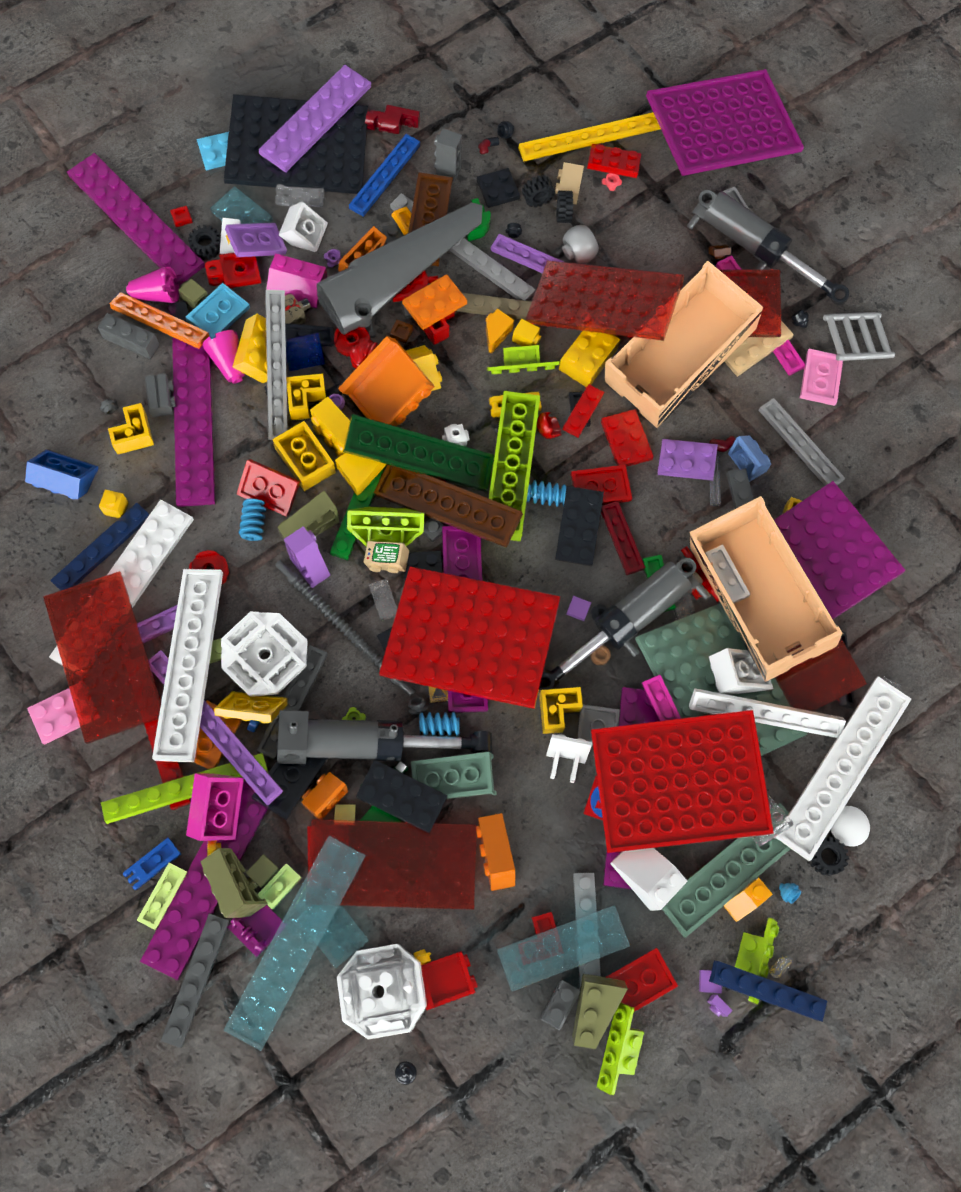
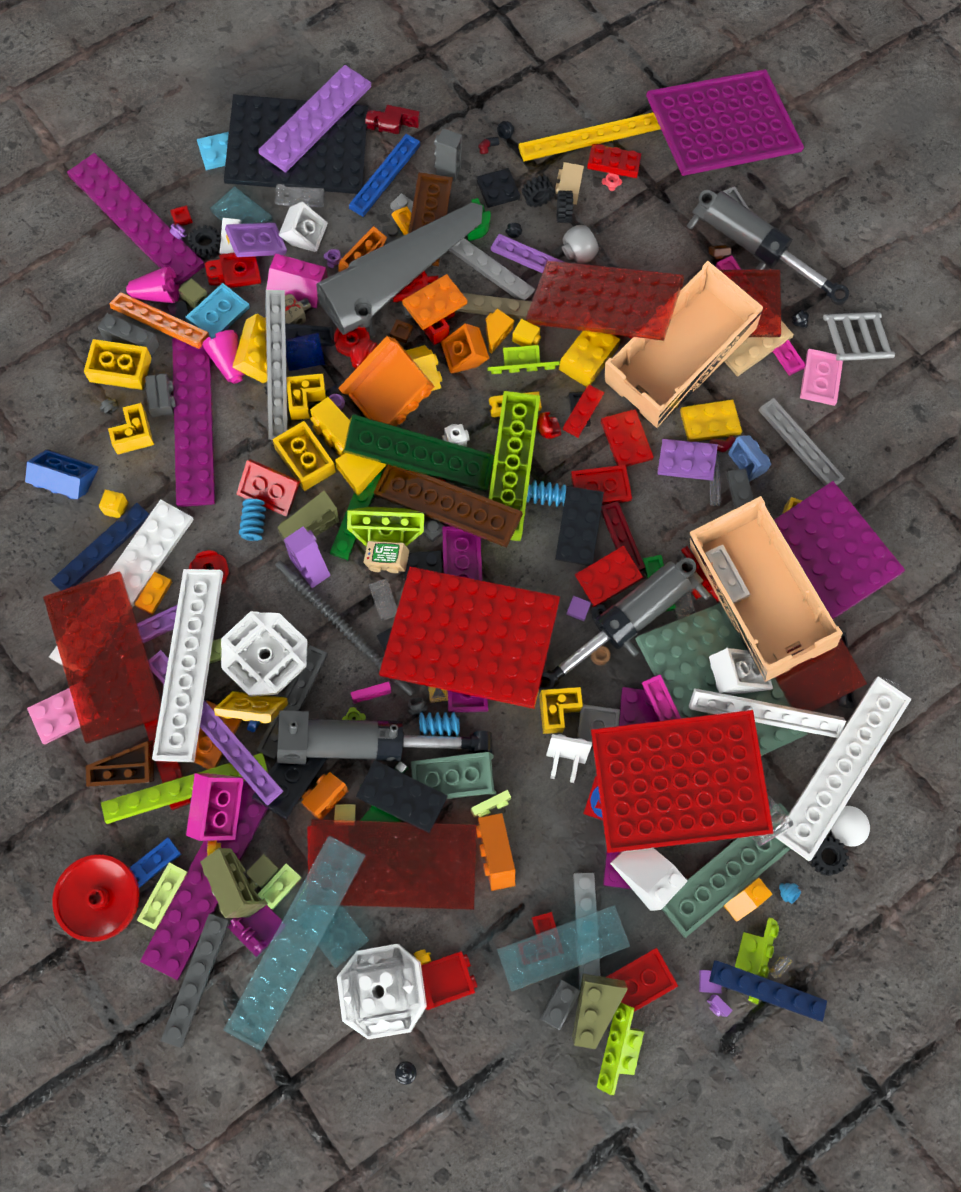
none -> red dish [52,855,139,942]
none -> yellow brick [84,339,152,390]
none -> reddish brown wedge [86,740,155,787]
none -> light orange plate [135,572,173,615]
none -> medium lavender plate [170,224,187,240]
none -> dark pink tile [350,682,391,704]
none -> orange slope [441,323,489,373]
none -> yellowish green plate [471,790,511,818]
none -> red plate [575,546,644,607]
none -> yellow plate [680,400,742,442]

